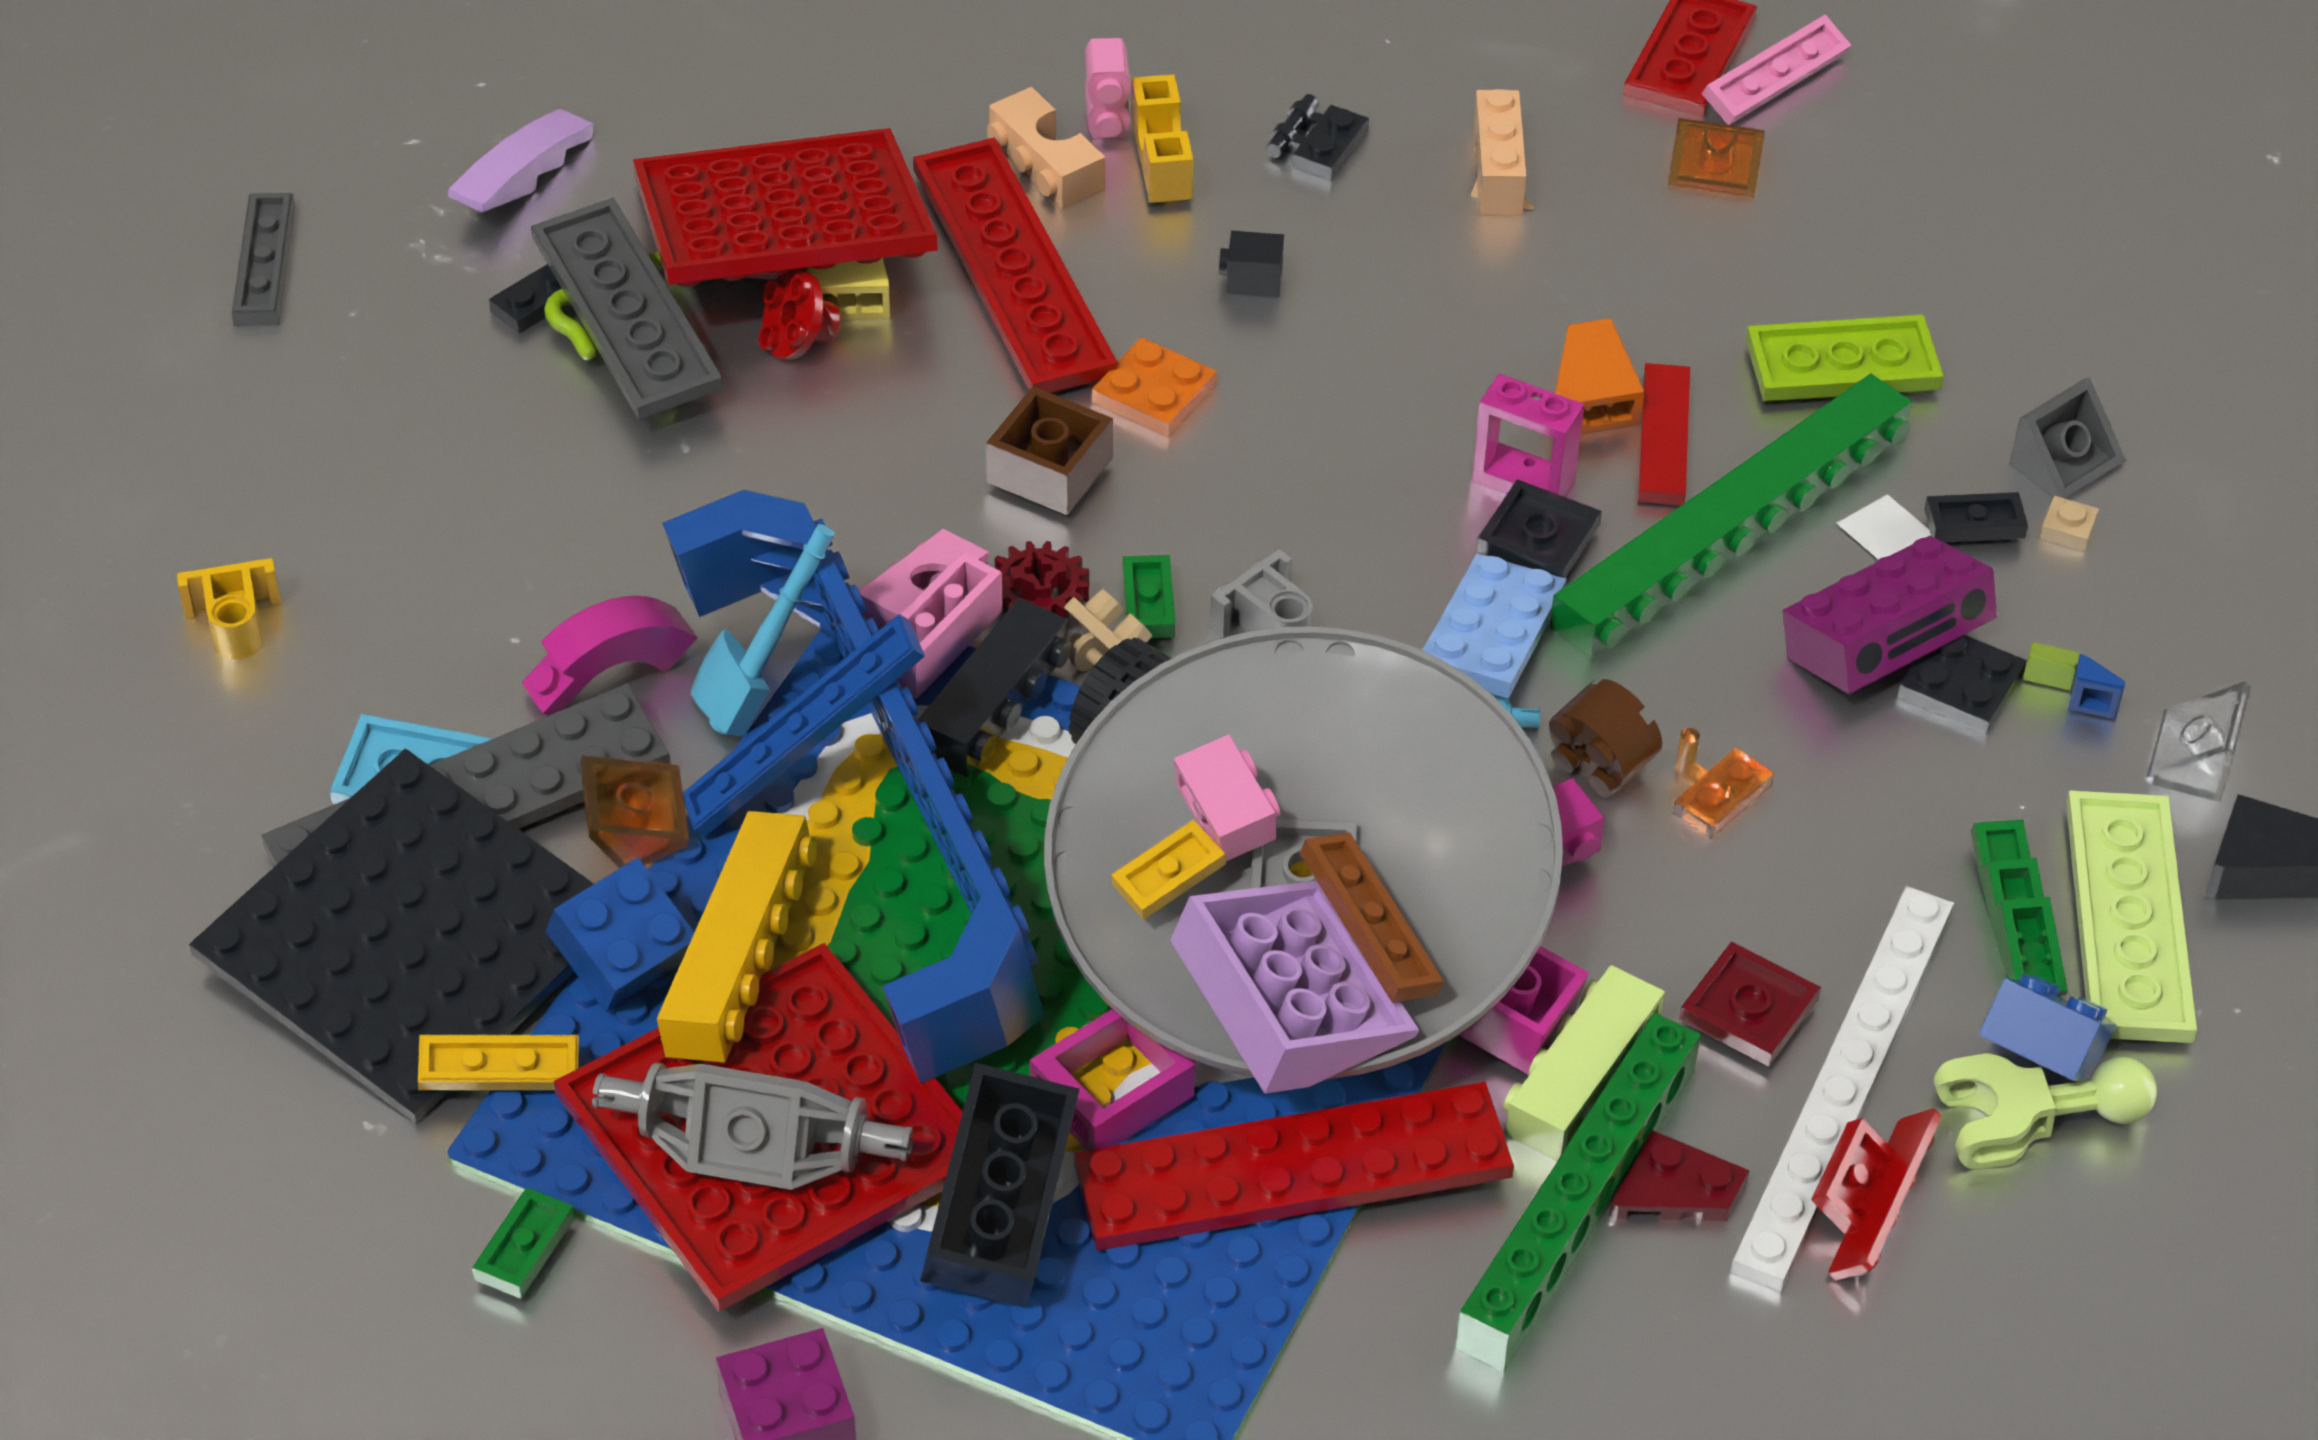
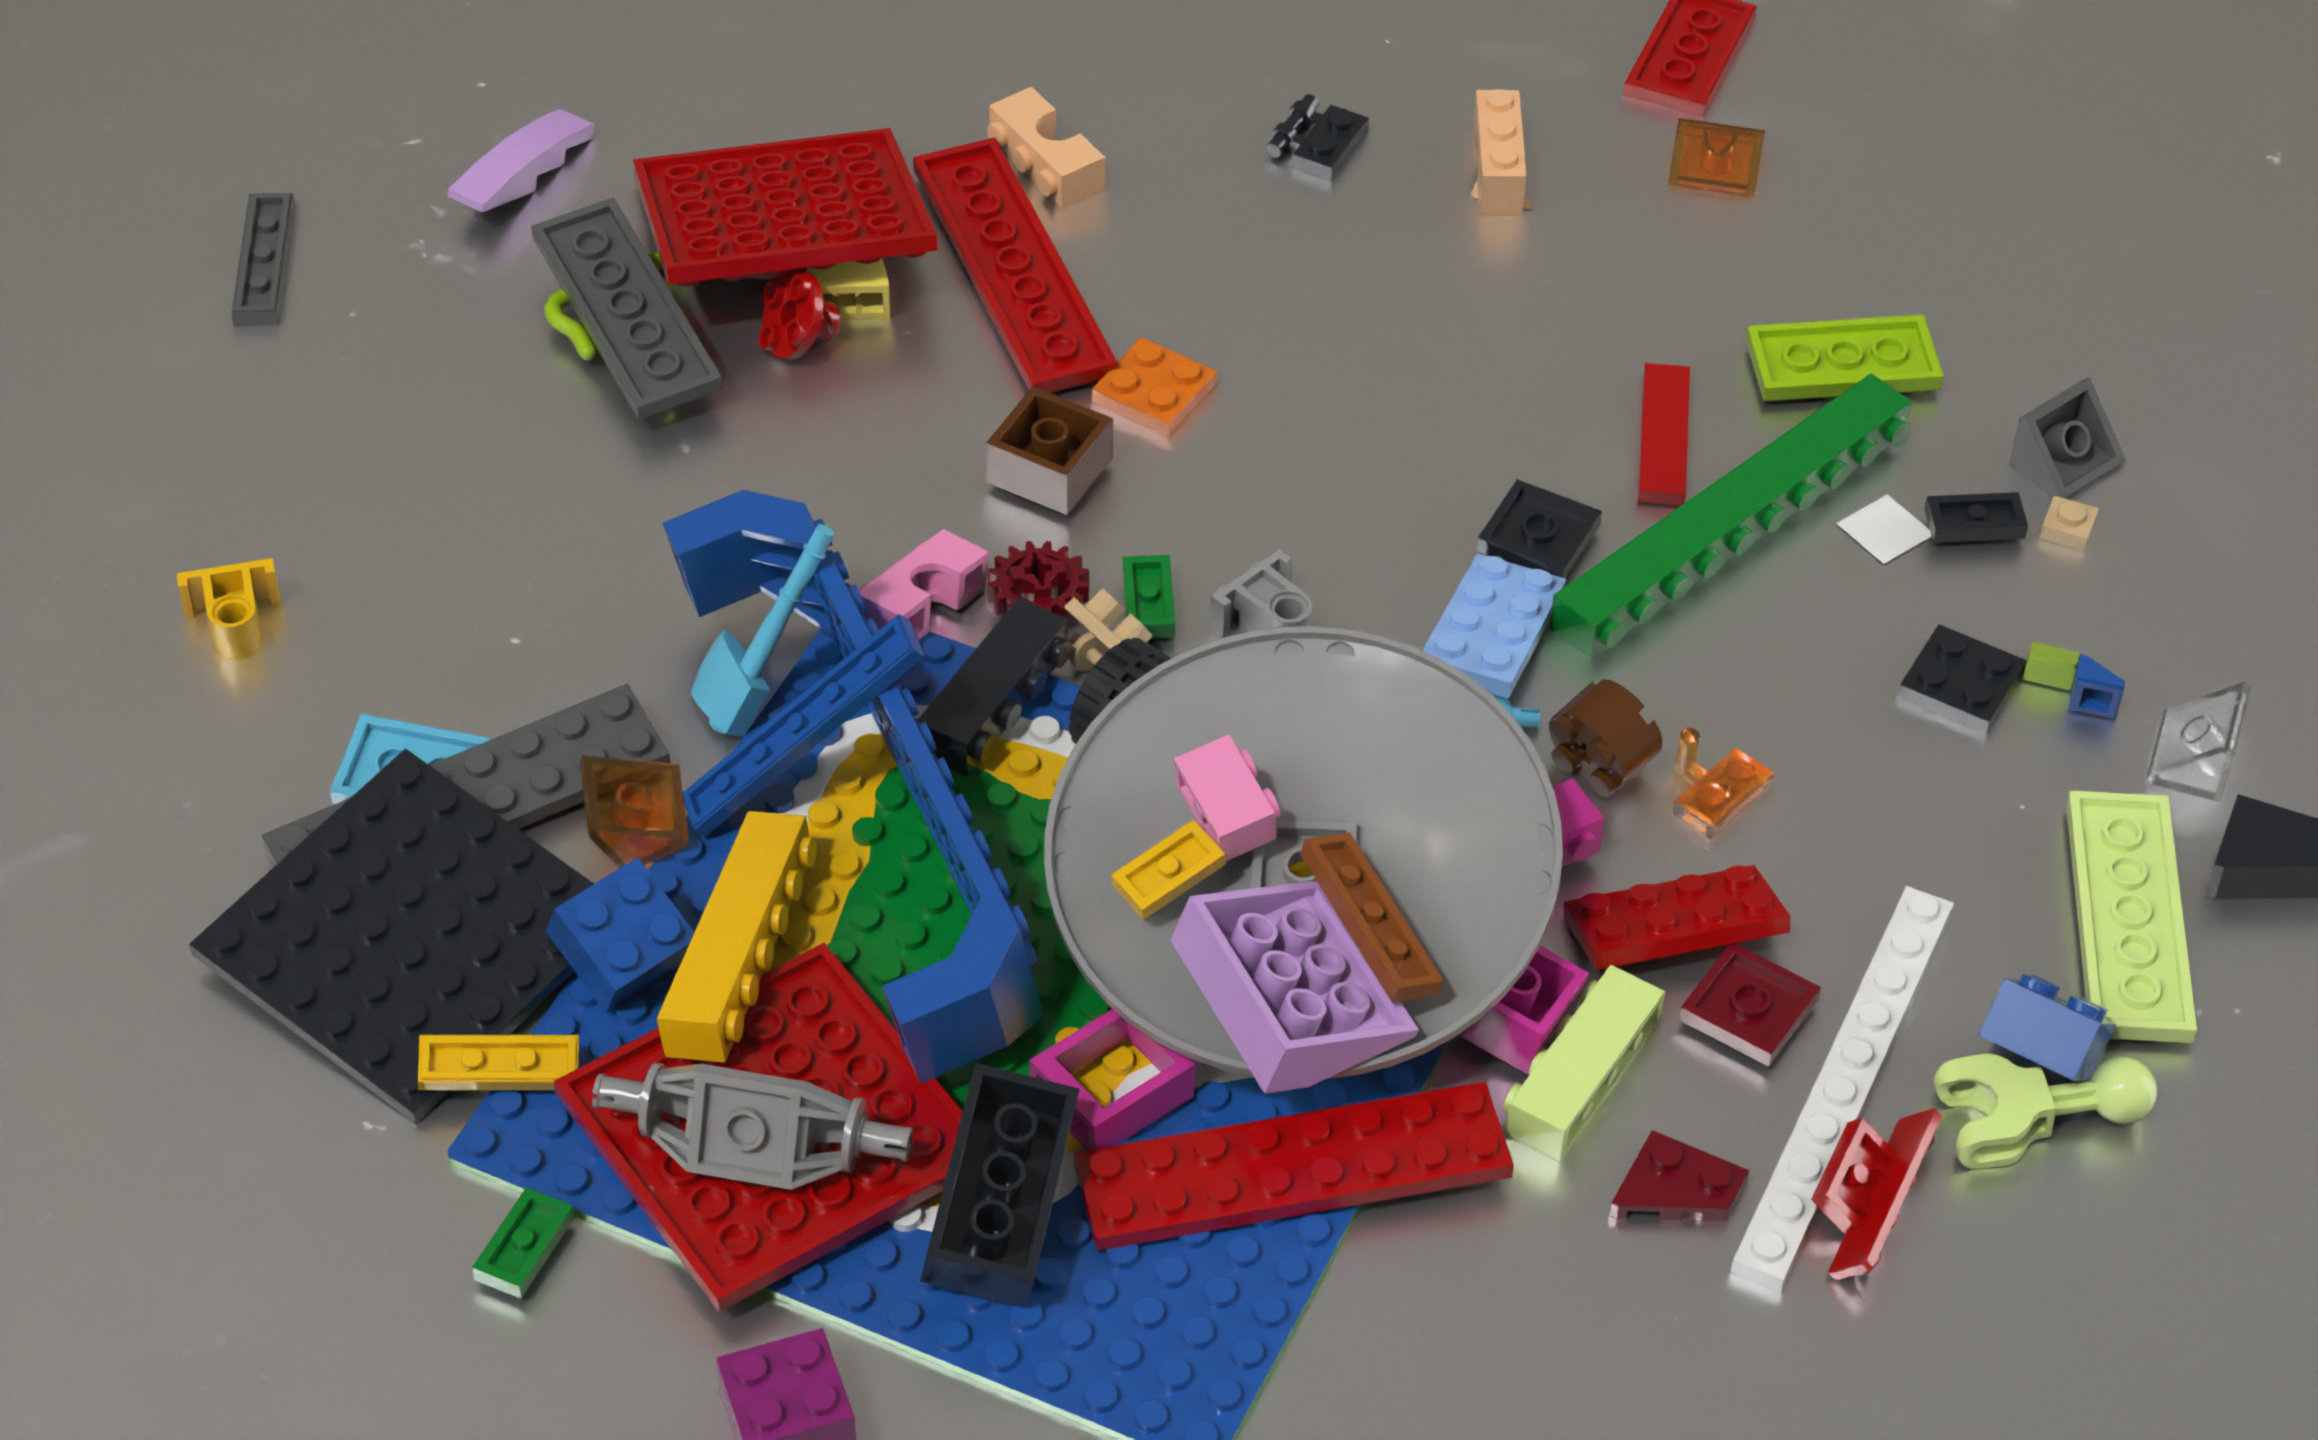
black plate [489,264,562,334] -> none
dark pink arch [522,596,698,716] -> none
bright pink brick [895,552,1002,699] -> none
bright pink brick [1085,38,1131,139] -> none
yellow arch [1131,74,1193,203] -> none
black brick [1219,230,1284,297] -> none
green brick [1455,1013,1701,1372] -> none
dark pink window [1472,373,1584,497] -> none
orange slope [1552,318,1644,439] -> none
bright pink plate [1702,14,1852,126] -> none
magenta brick [1782,536,1997,694] -> none
green slope [1970,819,2068,996] -> none
none -> red plate [1563,865,1790,970]

